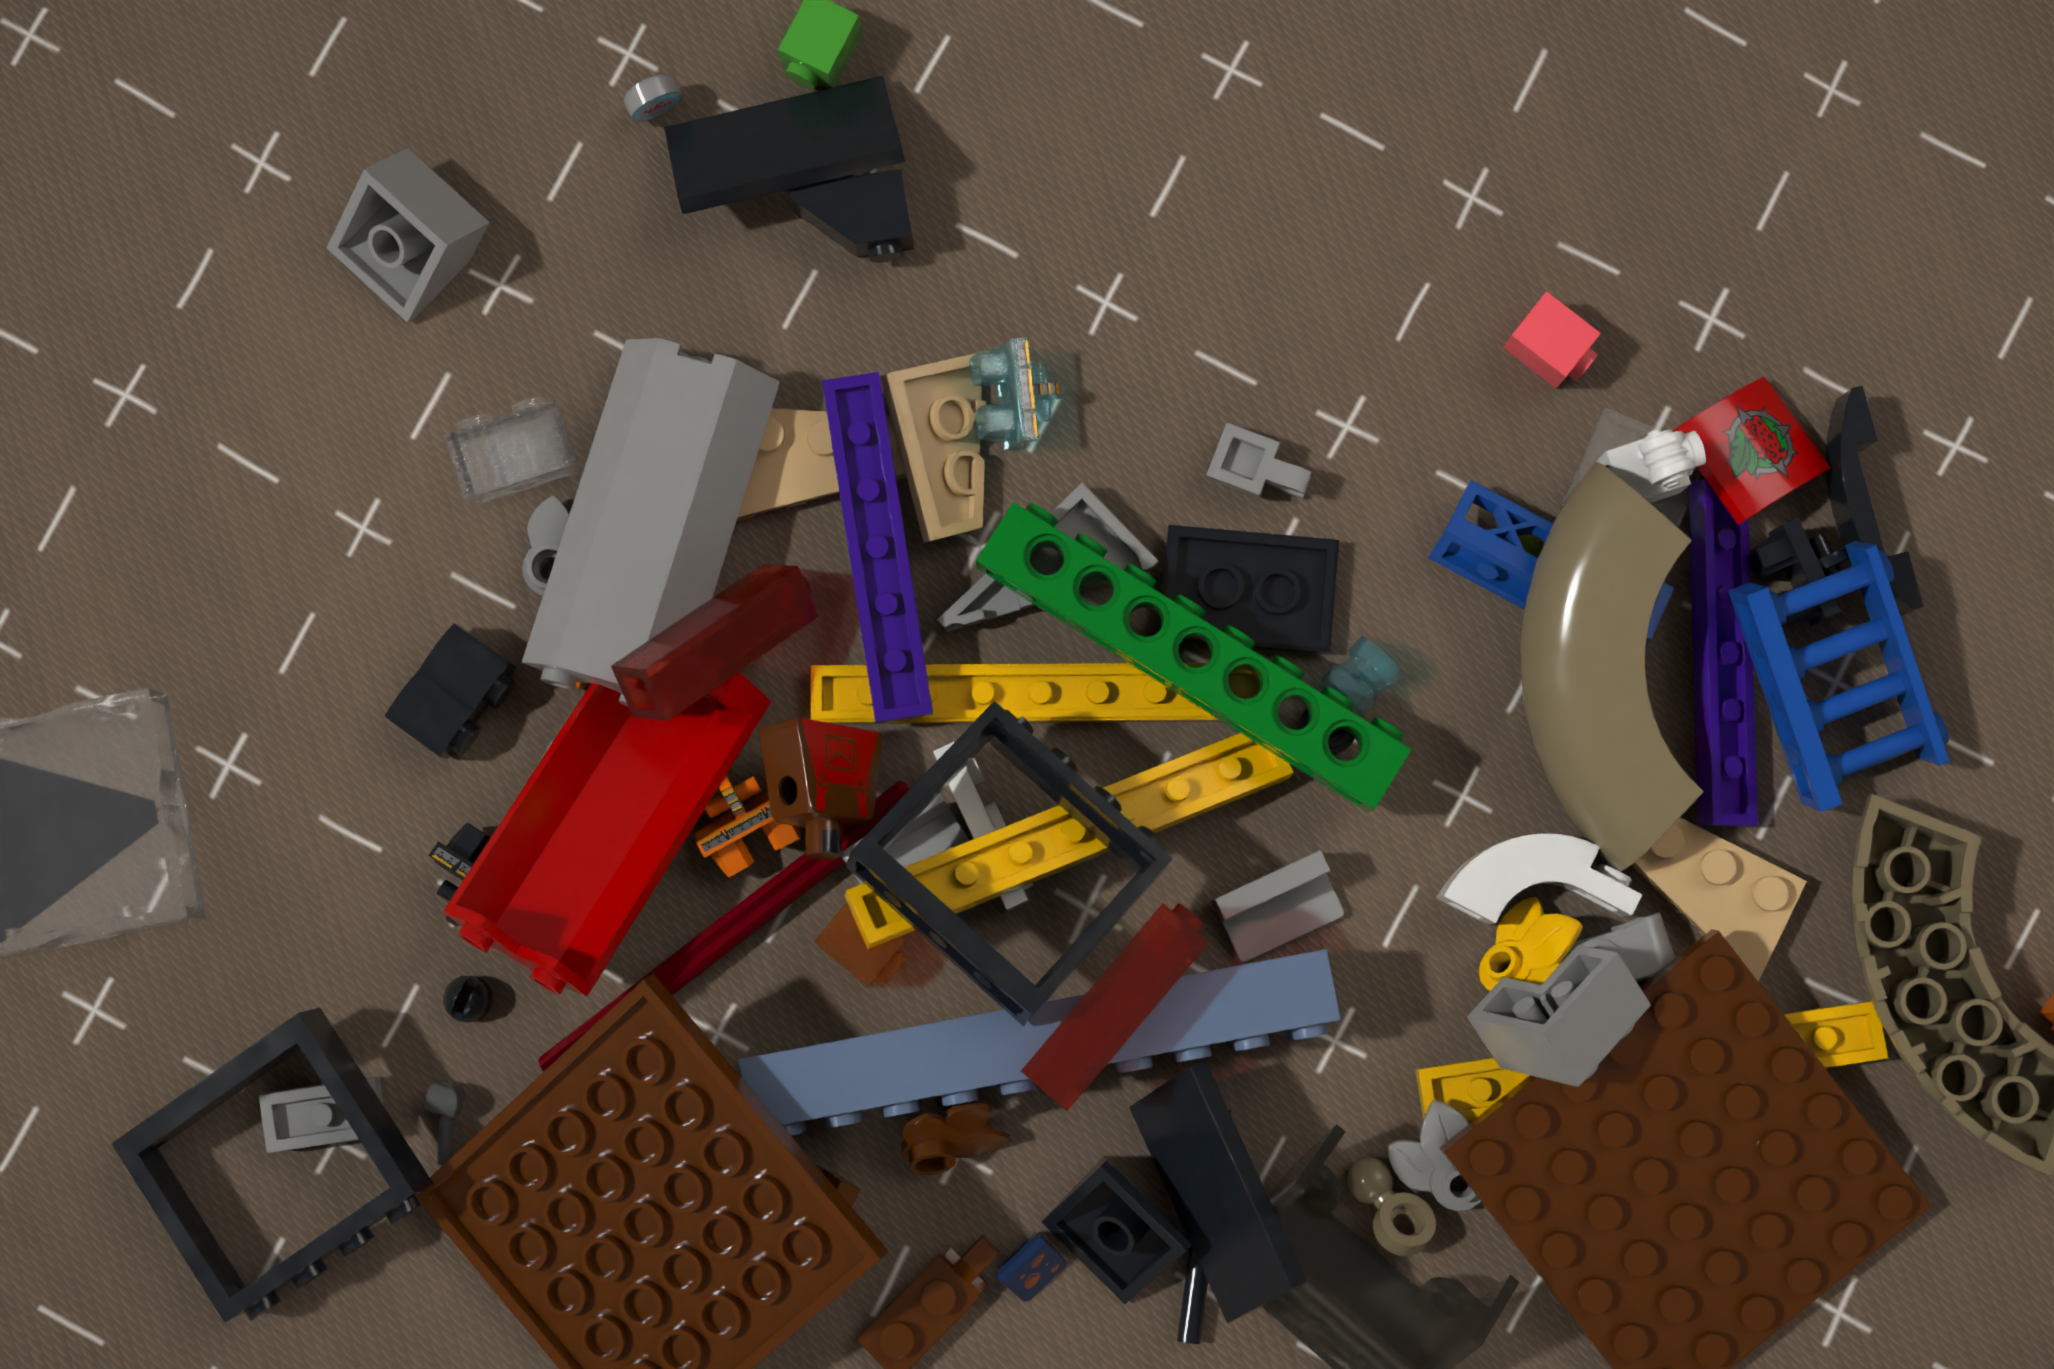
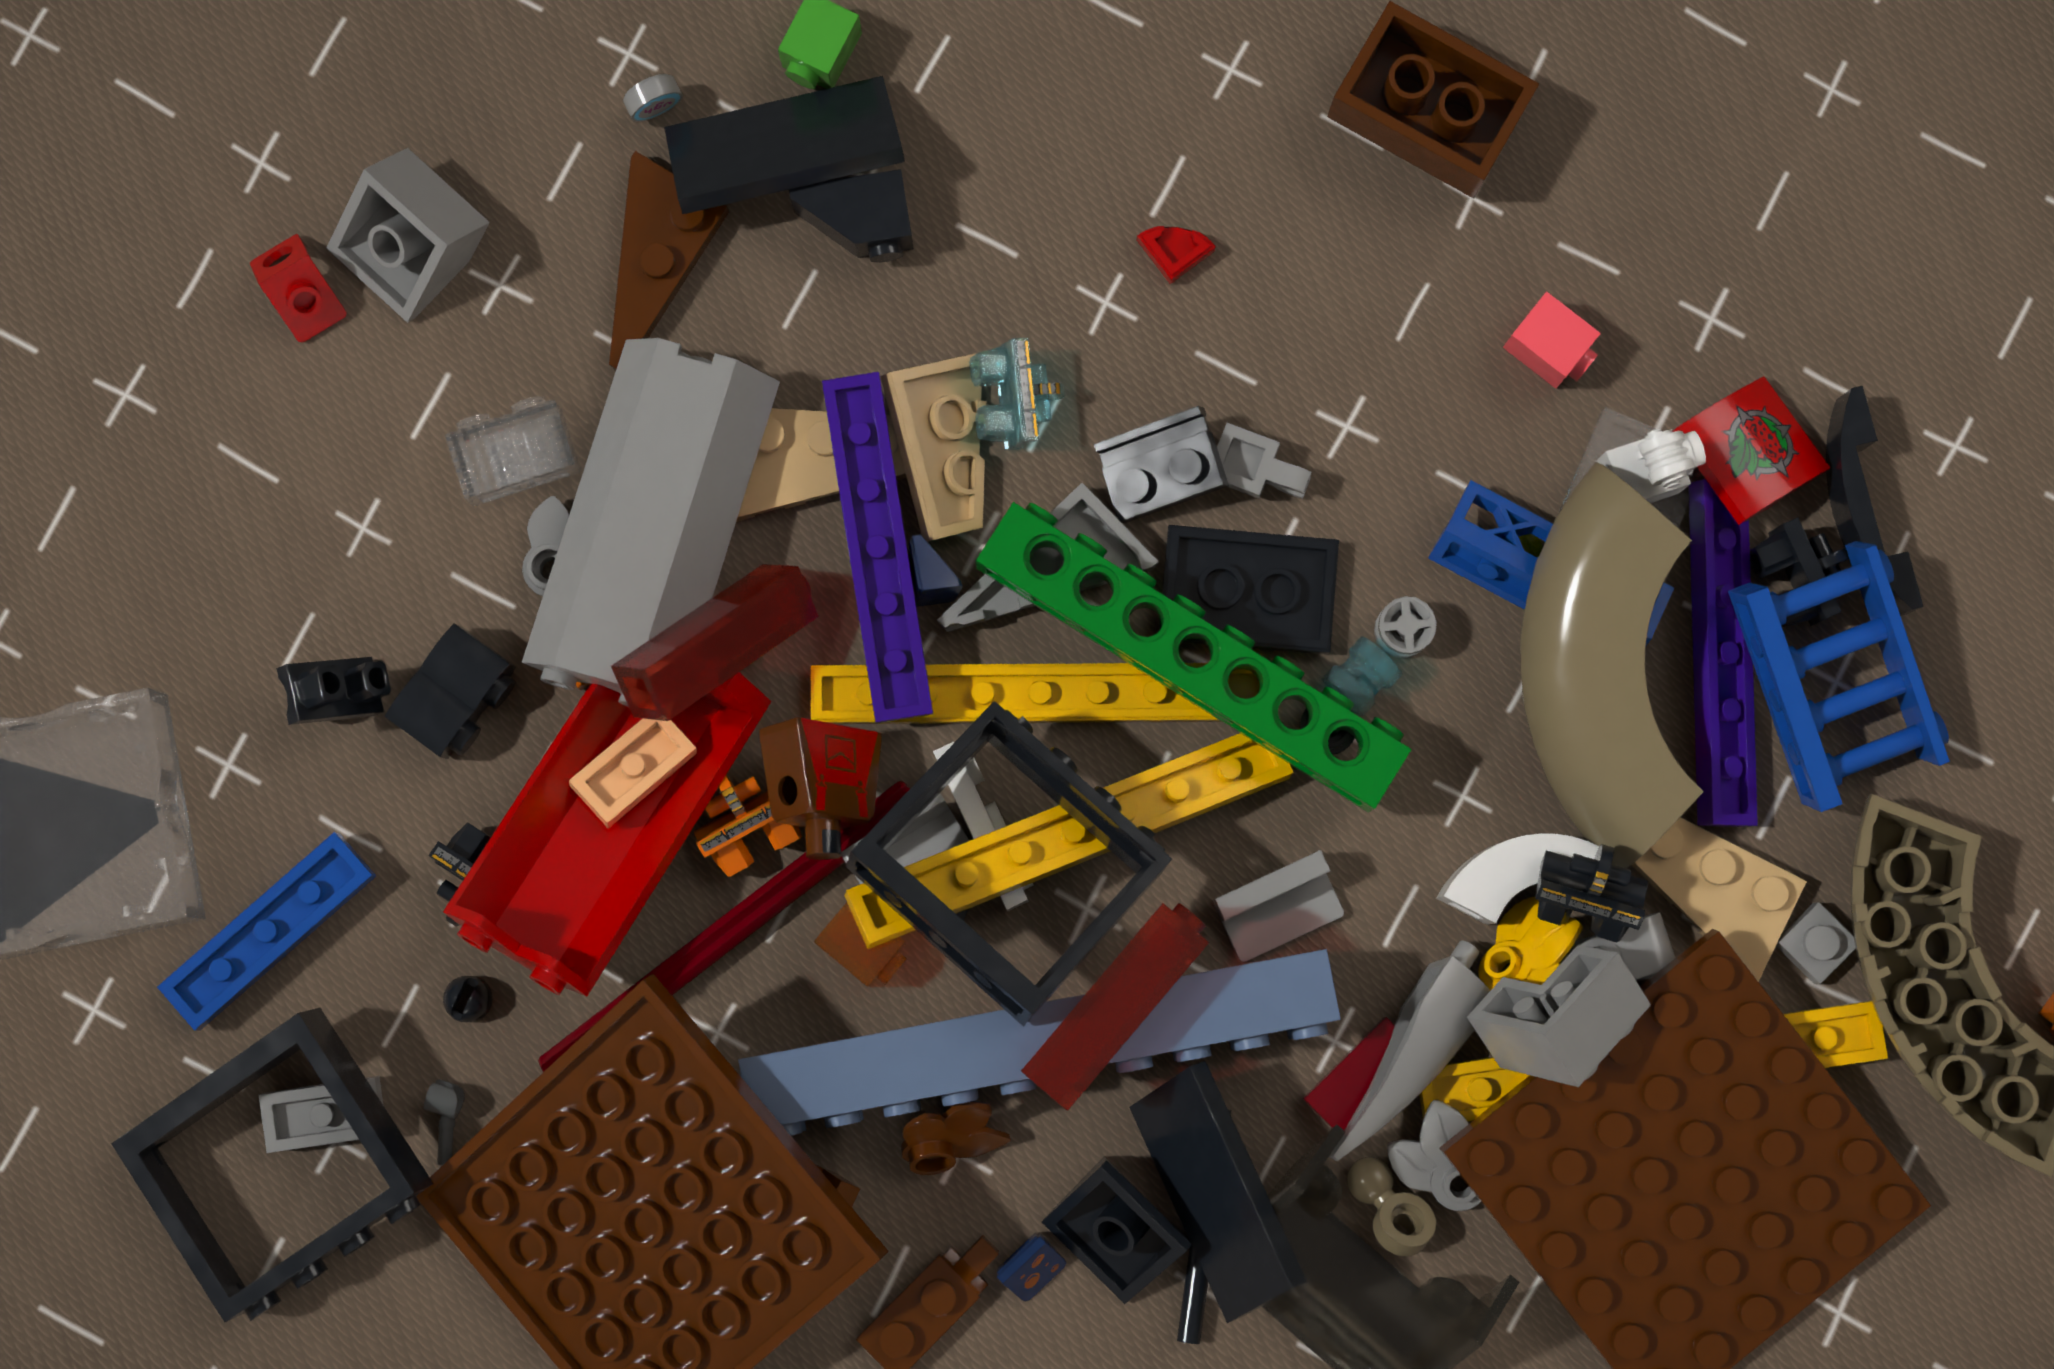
none -> blue plate [157,832,376,1031]
none -> red bracket [250,234,346,343]
none -> black hips [276,657,391,725]
none -> light nougat plate [569,706,697,828]
none -> reddish brown wing [609,151,729,371]
none -> dark blue slope [907,535,963,607]
none -> plate [1094,406,1229,523]
none -> red tile [1136,226,1216,284]
none -> dark red tile [1303,1017,1395,1137]
none -> reddish brown brick [1327,1,1539,199]
none -> light grey piece [1329,940,1490,1161]
none -> light grey wheel [1374,596,1437,658]
none -> black hips [1535,844,1648,943]
none -> light grey plate [1776,902,1856,984]

